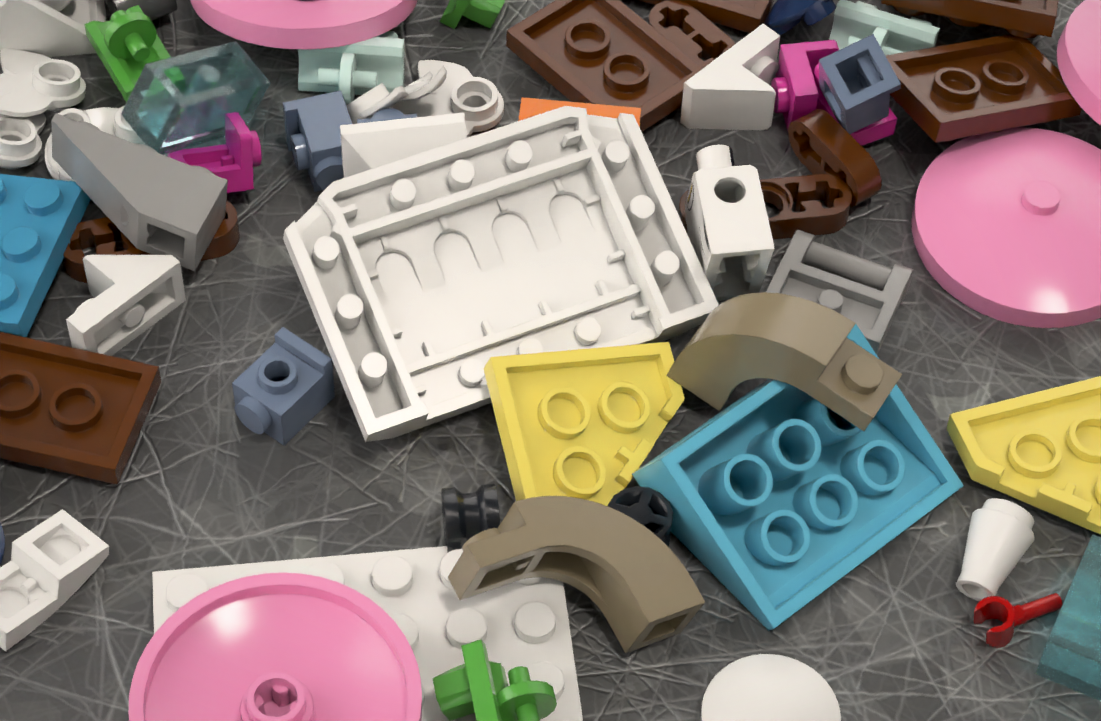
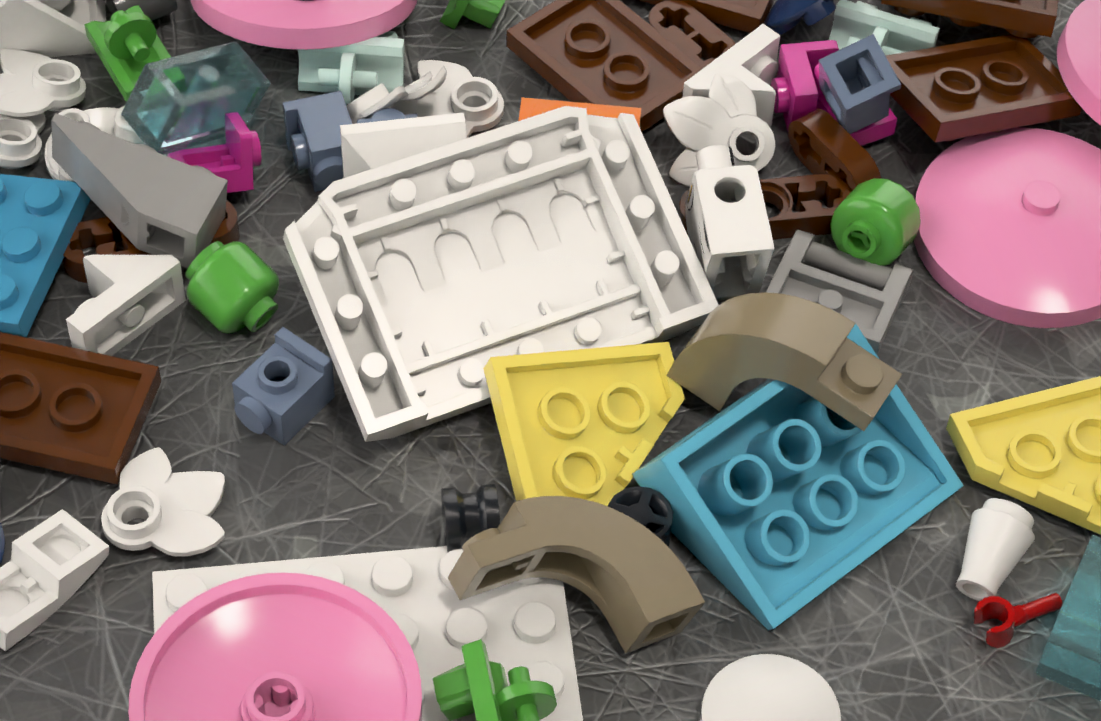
none -> white plate [101,447,225,557]
none -> bright green head [185,241,279,334]
none -> white plate [663,73,775,187]
none -> bright green head [830,178,921,266]

